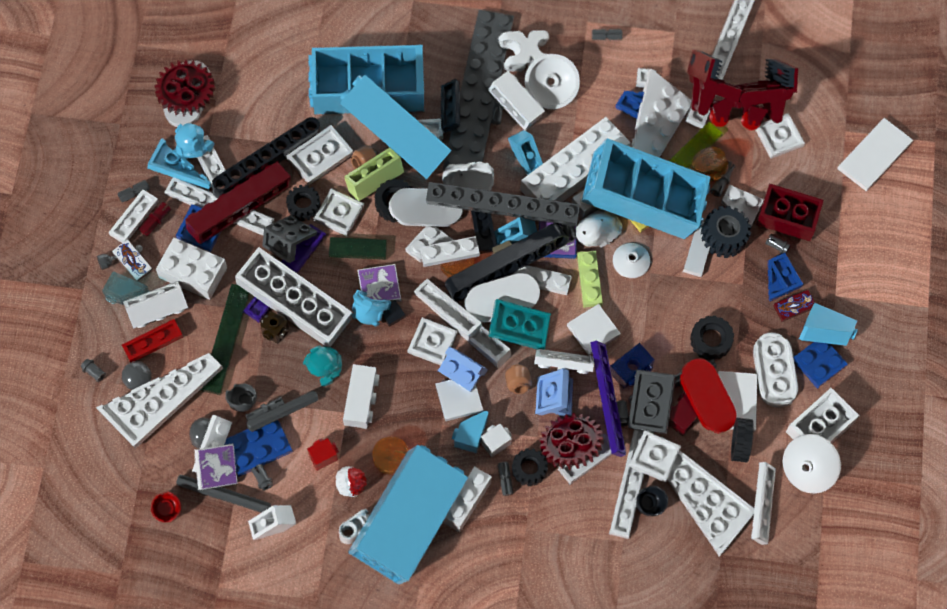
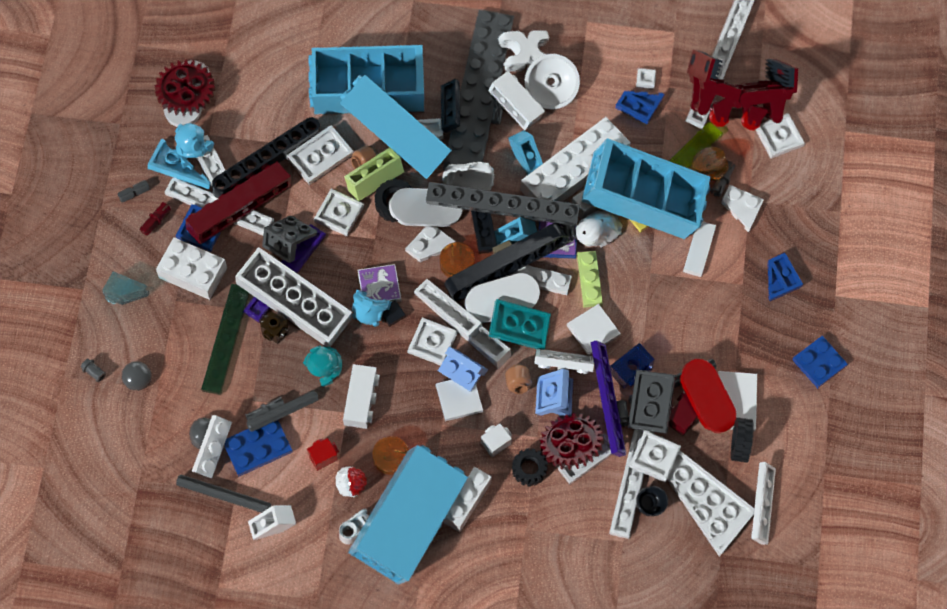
white wing [96,353,223,449] -> none
dark grey hinge [97,245,143,270] -> none
white plate [109,189,159,243] -> none
tile [112,239,152,281] -> none
red plate [122,319,183,363] -> none
white brick [123,281,188,329] -> none
red hair [151,492,182,523] -> none
tile [194,444,237,490] -> none
dark grey hair [225,383,257,412] -> none
dark grey pin [251,464,273,491] -> none
black tyre [286,185,321,221] -> none
clear green tile [329,237,387,260] -> none
white plate [420,236,480,267] -> none
medium azure slope [452,411,489,453] -> none
dark grey piece [498,462,513,496] -> none
dark grey piece [591,29,623,40] -> none
white dish [613,243,650,278] -> none
white wing [631,69,691,158] -> none
black tyre [690,316,734,360] -> none
black wheel [701,206,751,258] -> none
white tile [753,333,798,407] -> none
dark red brick [756,183,824,241] -> none
dark grey pin [765,234,791,254] -> none
tile [773,290,815,322] -> none
white dish [783,434,841,493] -> none
white brick [786,388,859,443] -> none
medium azure slope [799,303,858,346] -> none
white tile [837,118,913,192] -> none

